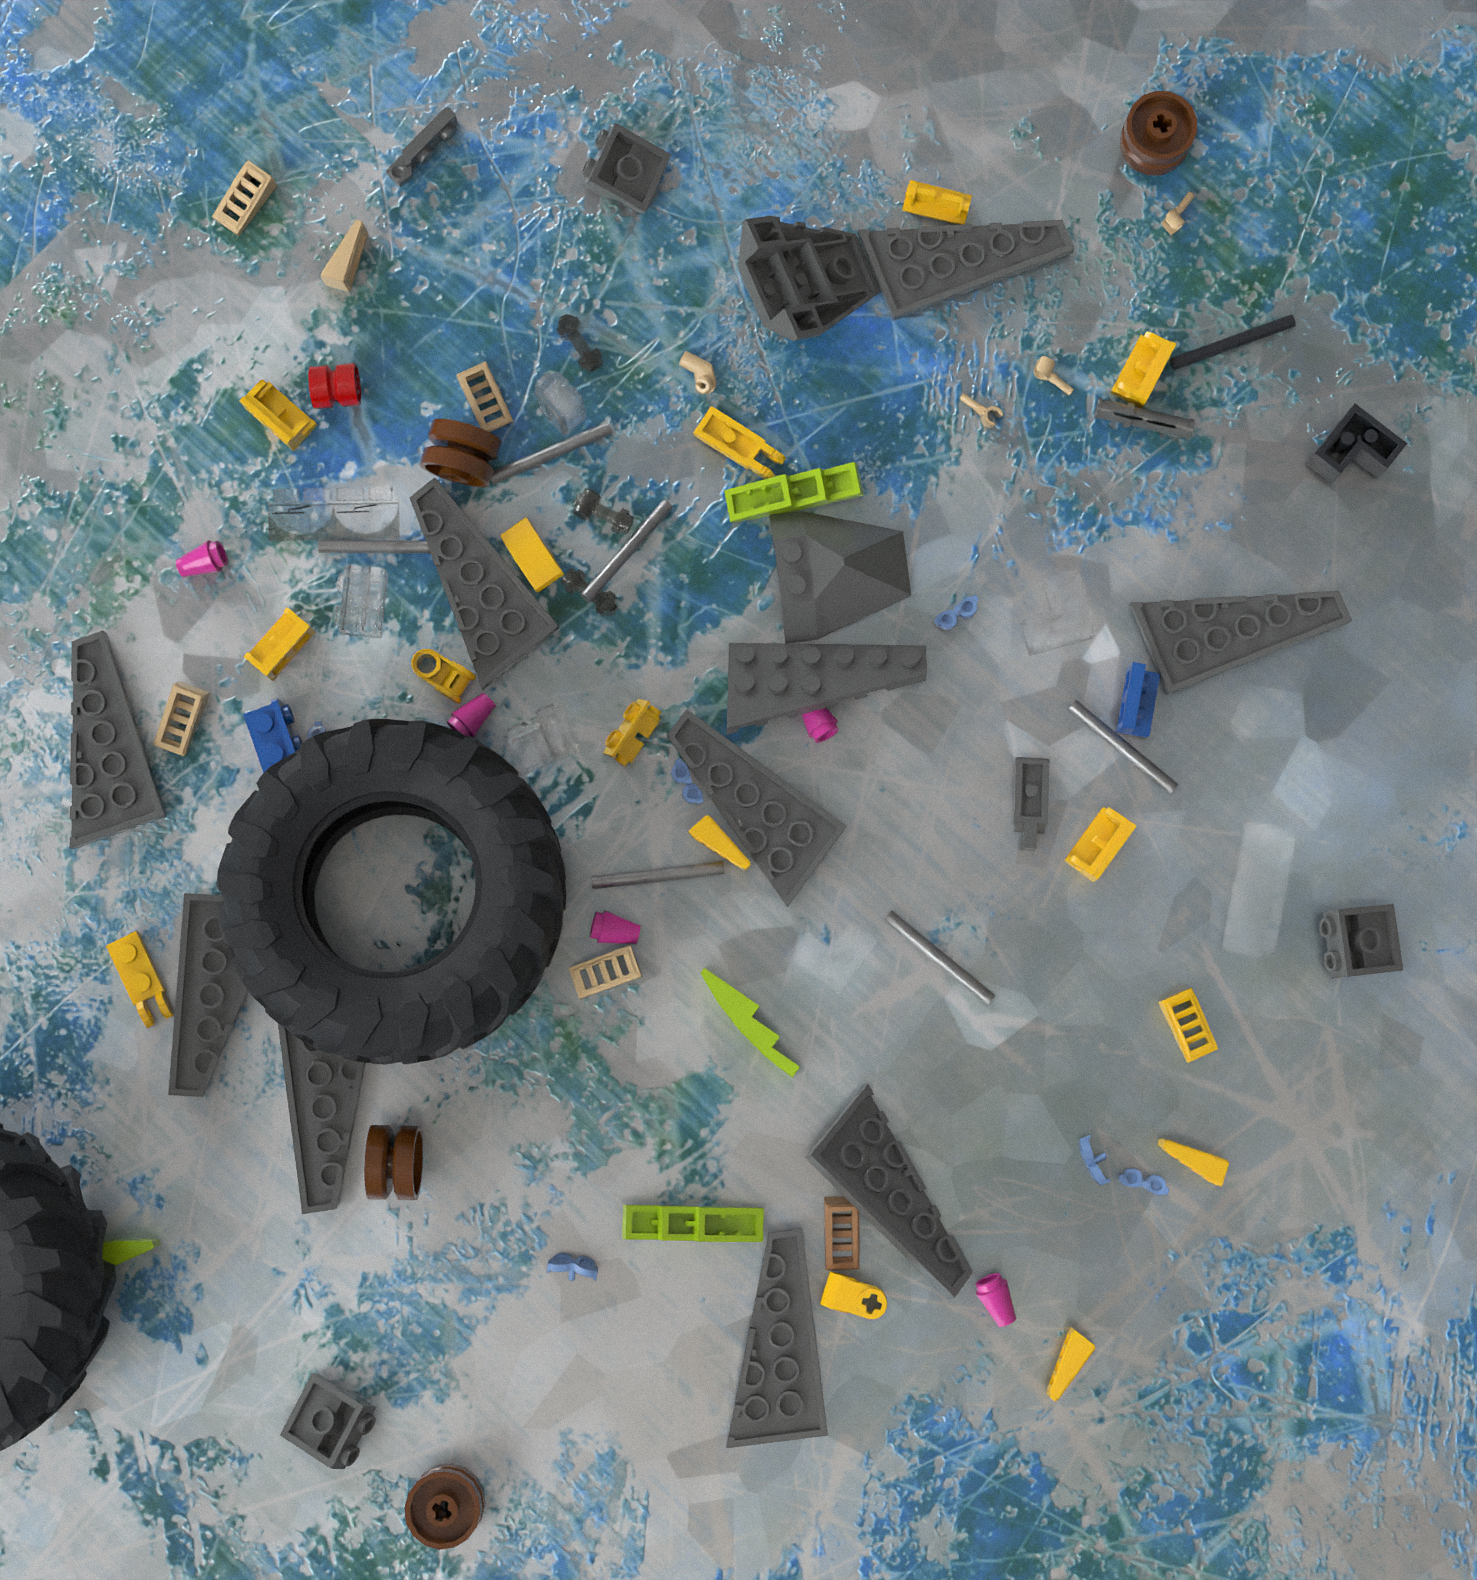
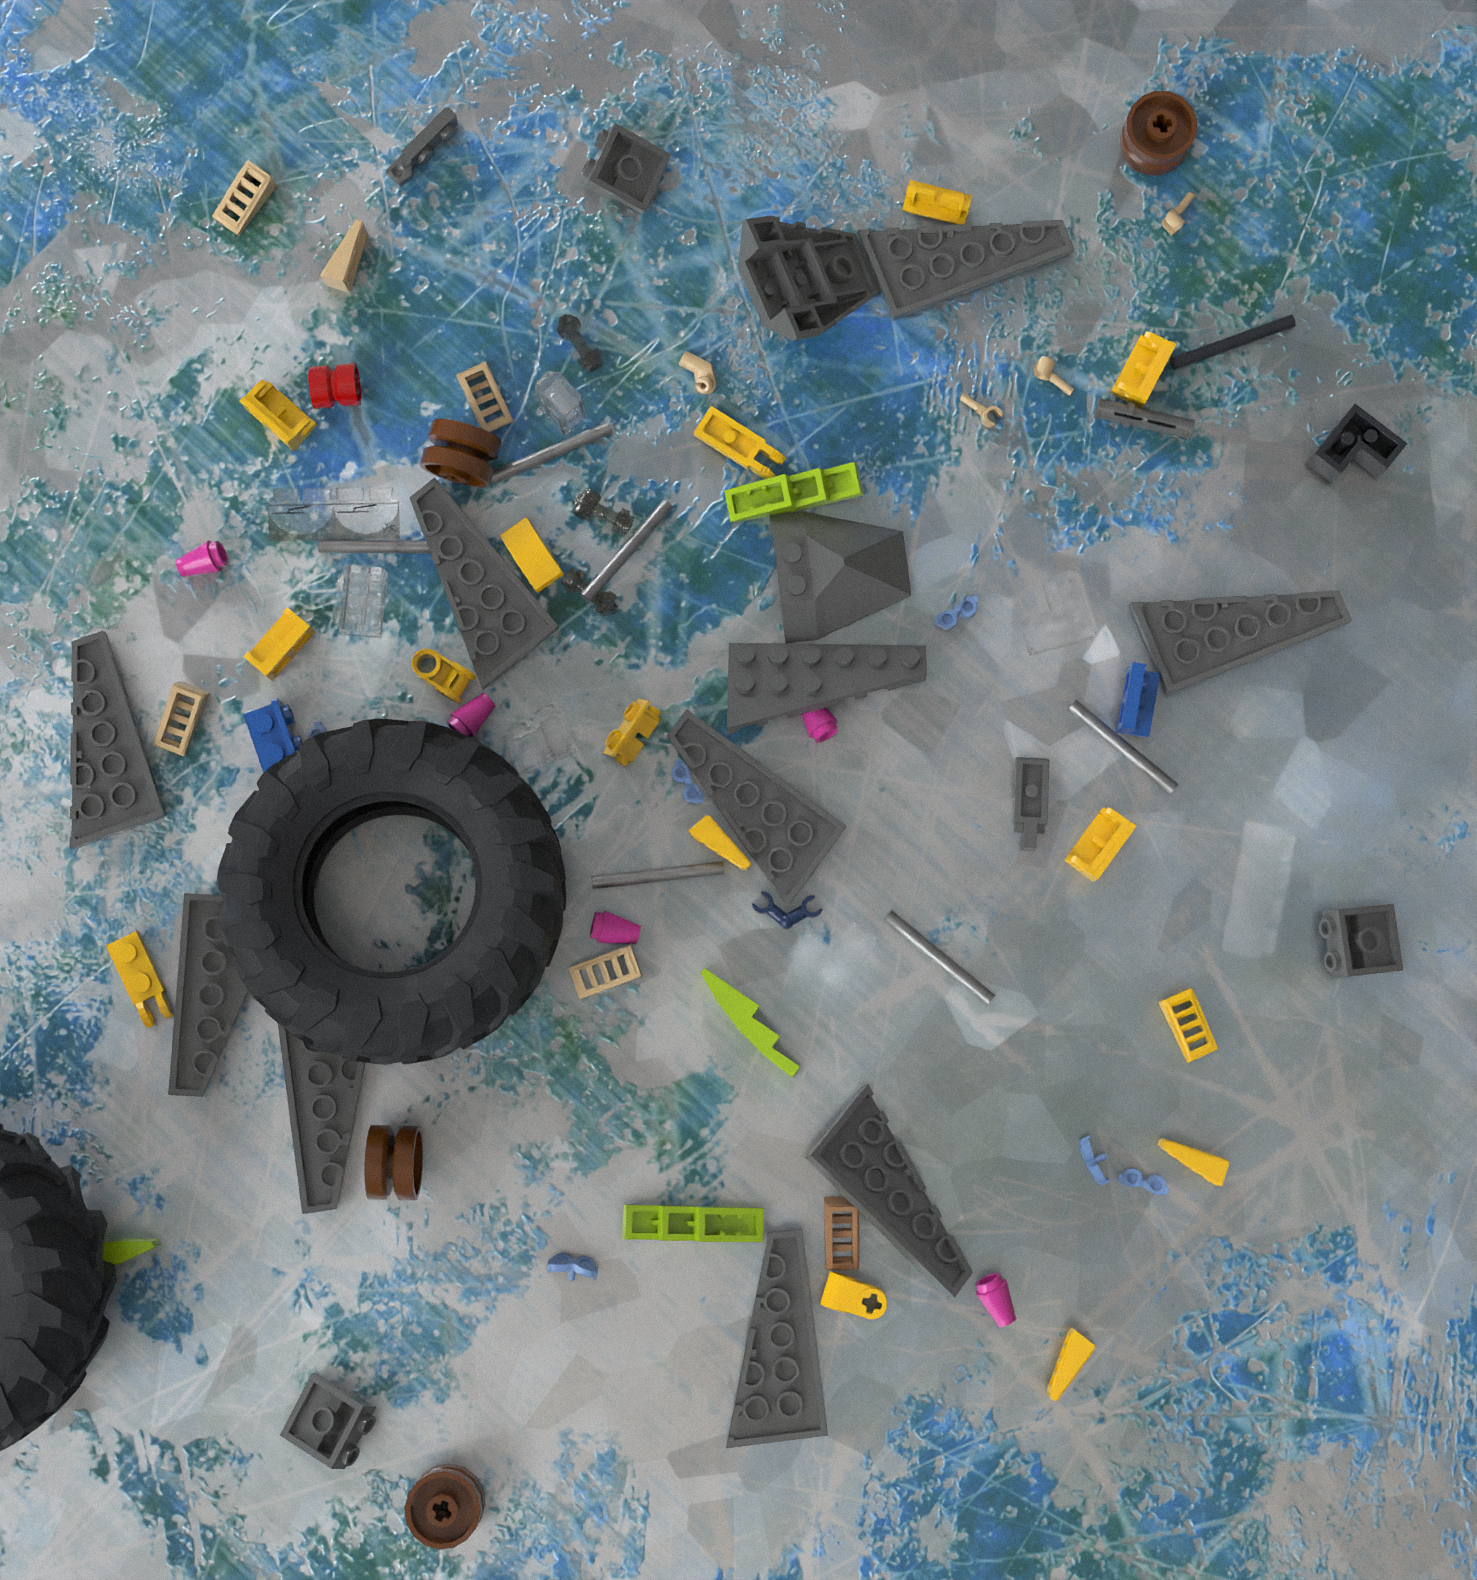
none -> dark blue arm [752,891,823,929]

